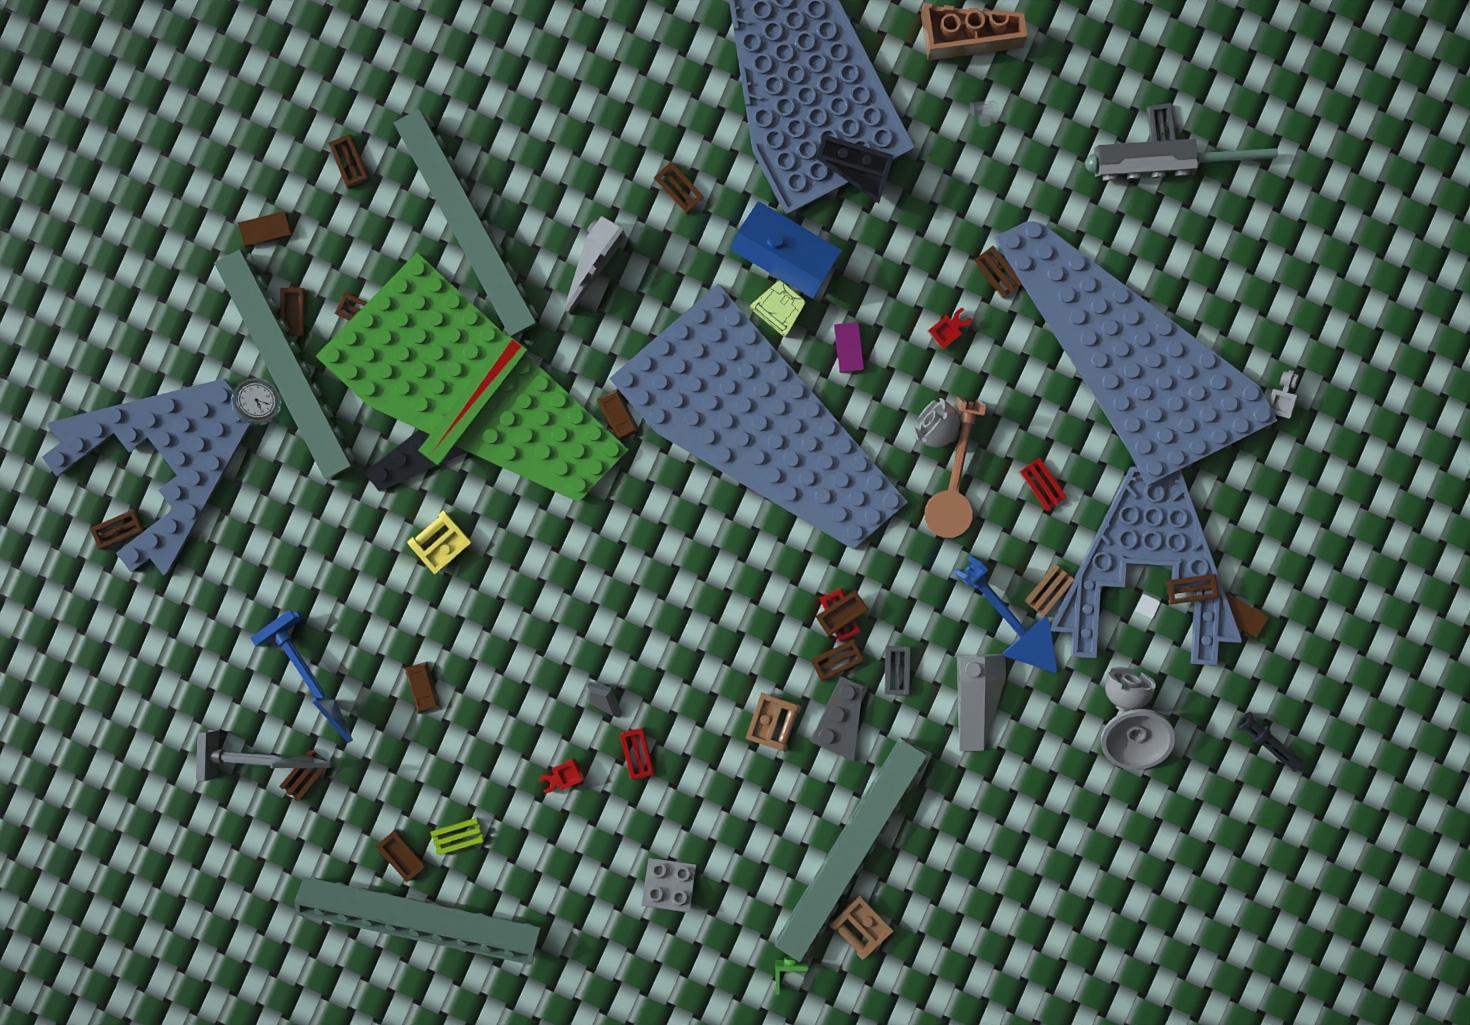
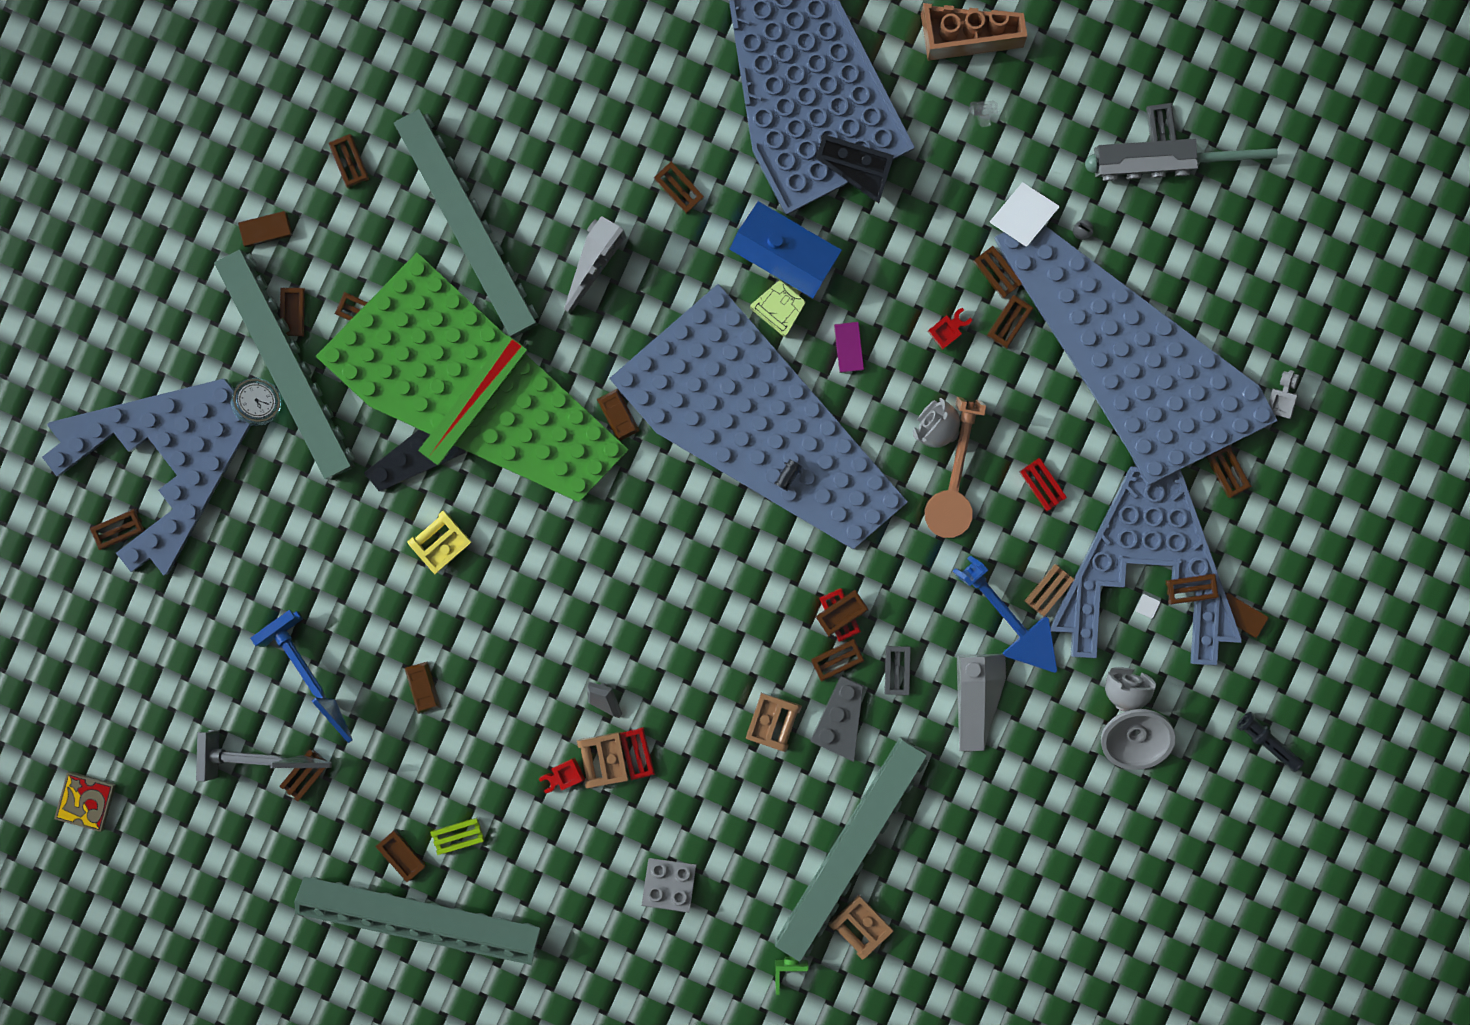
none -> tile [54,771,116,832]
none -> medium nougat plate [577,732,628,788]
none -> black pin [774,459,802,491]
none -> reddish brown tile [986,295,1033,349]
none -> white sticker [990,182,1059,247]
none -> dark grey hinge [1073,220,1093,240]
none -> reddish brown tile [1206,445,1252,498]

